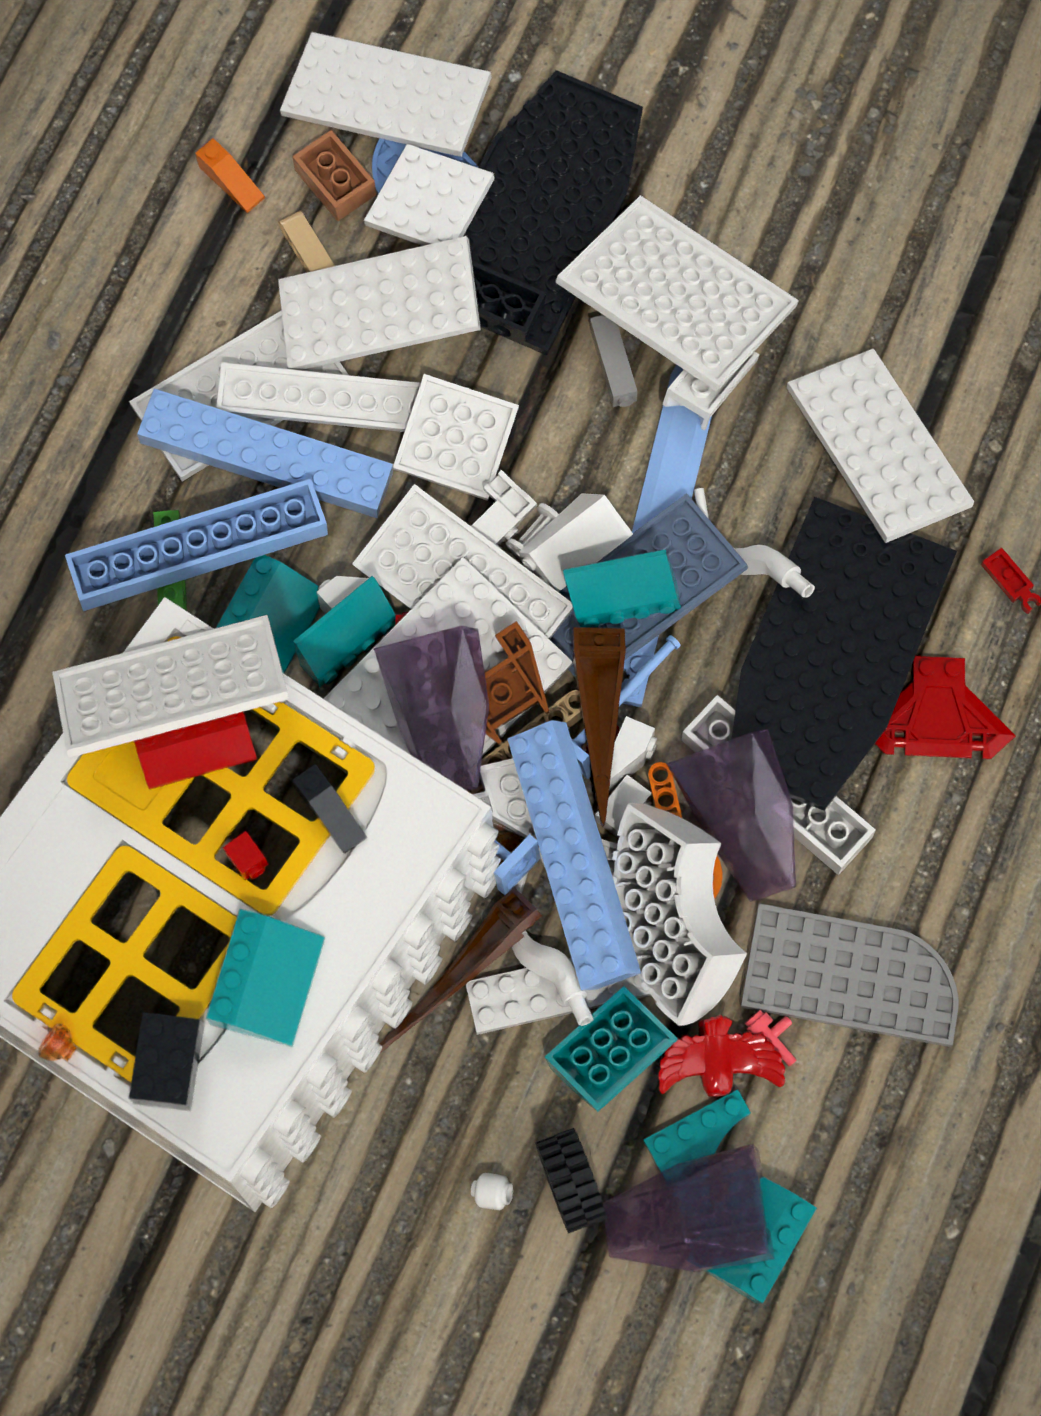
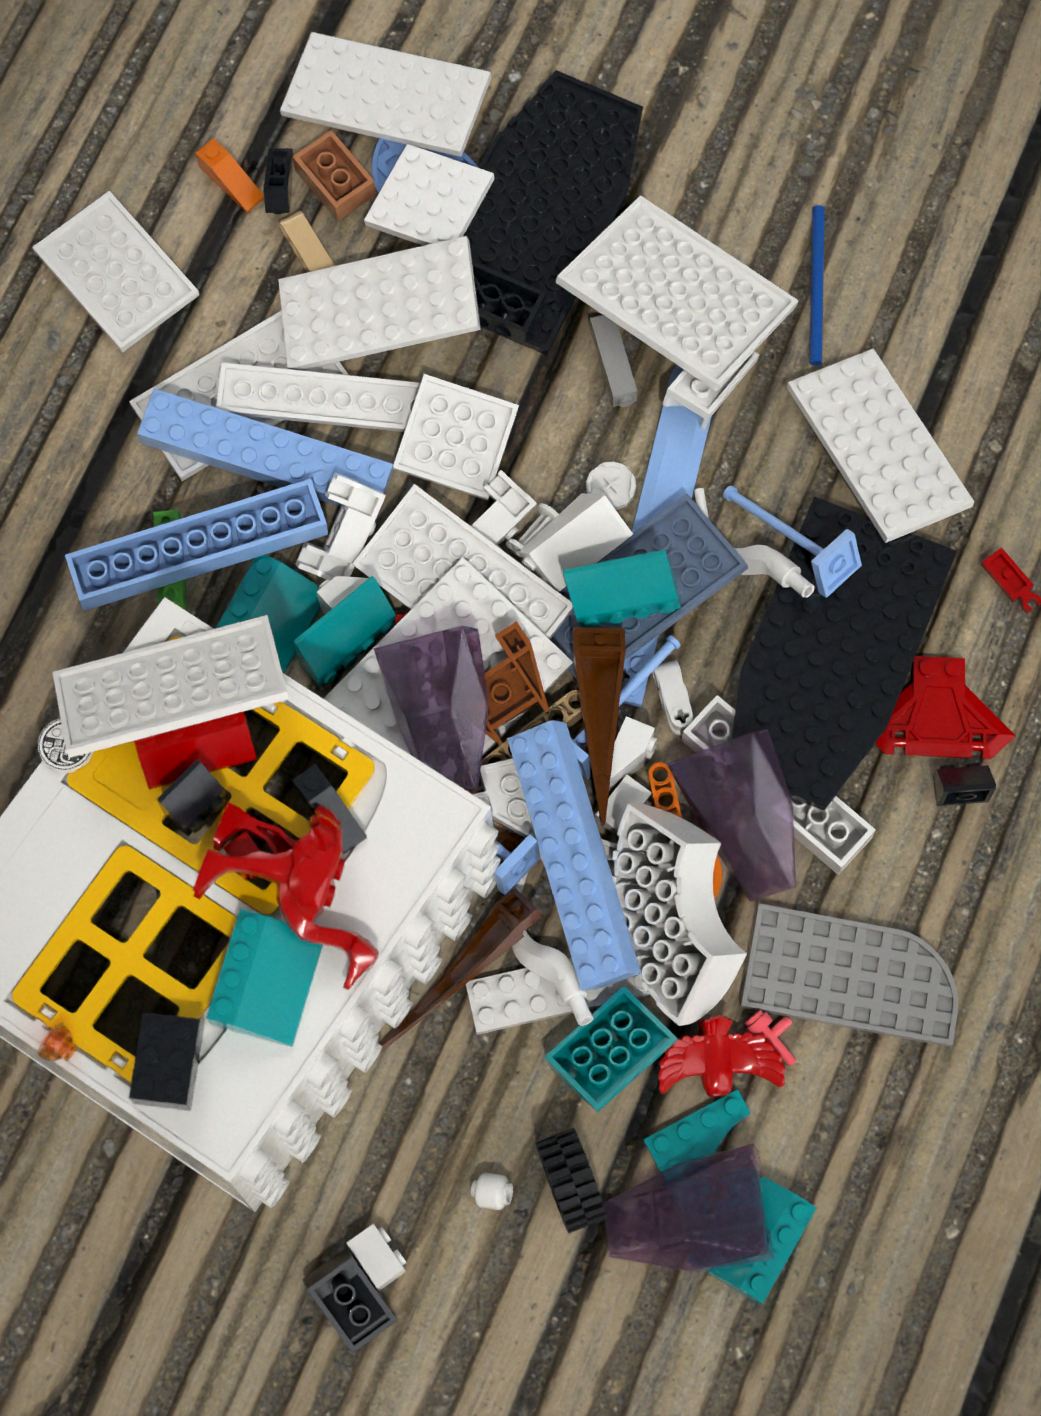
none -> white plate [32,191,199,353]
none -> tile [38,718,94,773]
none -> black slope [157,760,228,836]
none -> red animal [193,802,379,990]
none -> black slope [263,148,293,214]
none -> white bracket [295,472,386,580]
none -> black slope [302,1247,398,1353]
none -> white brick [347,1224,406,1291]
none -> white tile [586,462,636,510]
none -> white piece [652,660,693,736]
none -> light blue tile [723,486,862,598]
none -> blue piece [810,205,825,366]
none -> black slope [933,763,996,806]

